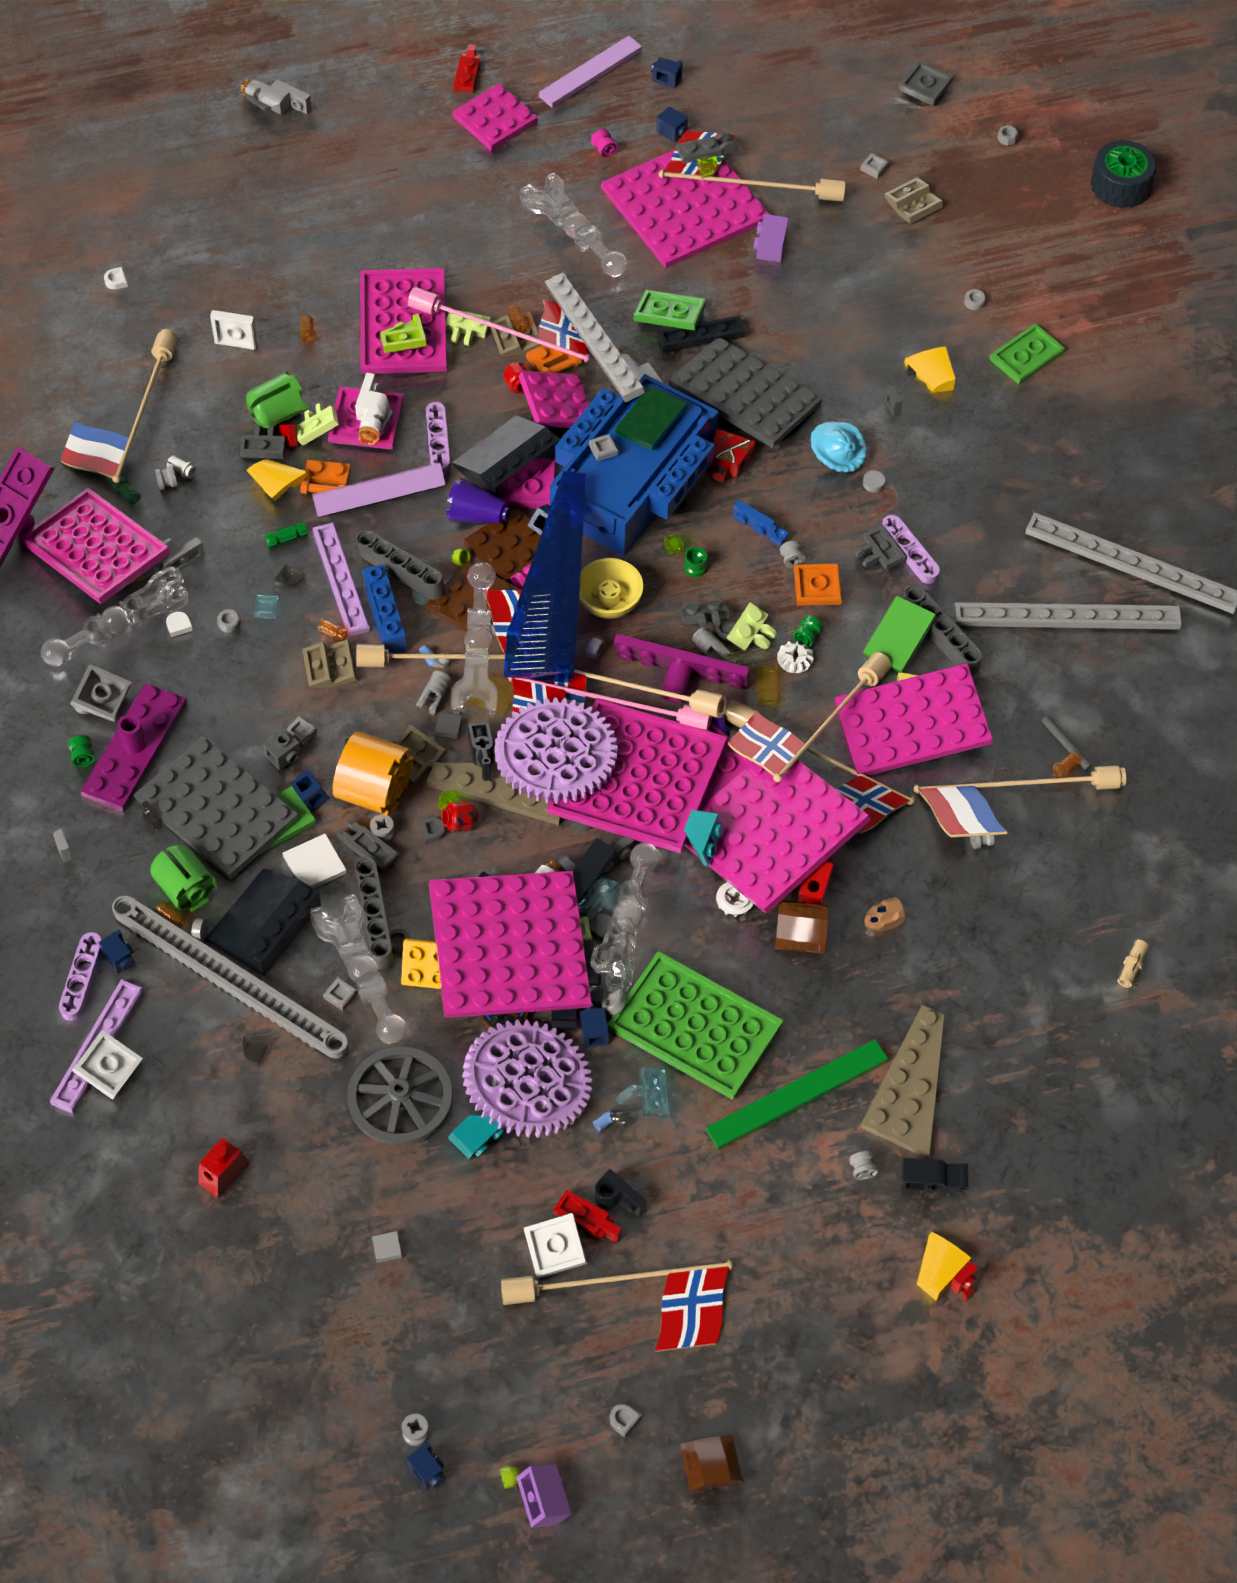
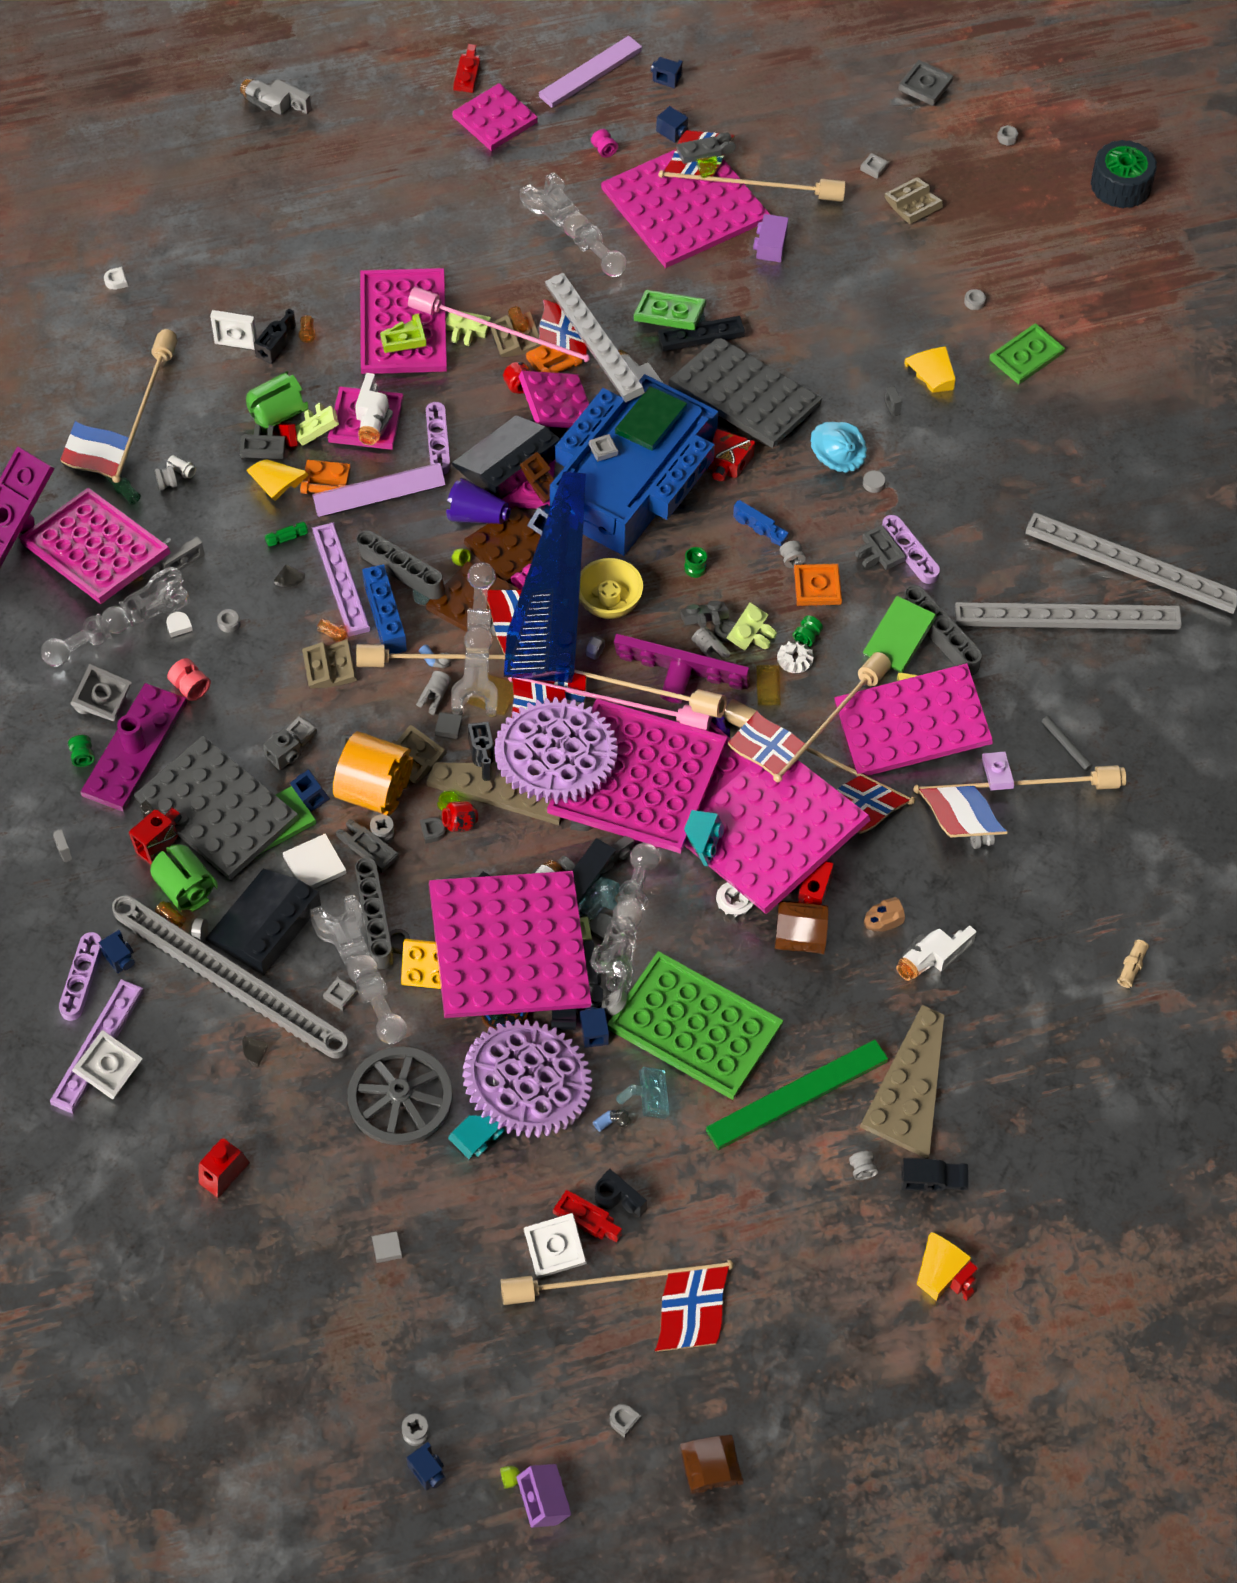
clear light blue tile [253,595,279,619] -> none
clear neon green plate [664,534,683,555] -> none
clear orange pin [1052,752,1081,778] -> none
none -> red torso [129,808,182,864]
none -> coral wheel [167,658,211,701]
none -> black piece [254,309,296,364]
none -> reddish brown slope [520,452,554,503]
none -> white plate [896,925,977,981]
none -> lavender plate [982,752,1014,791]

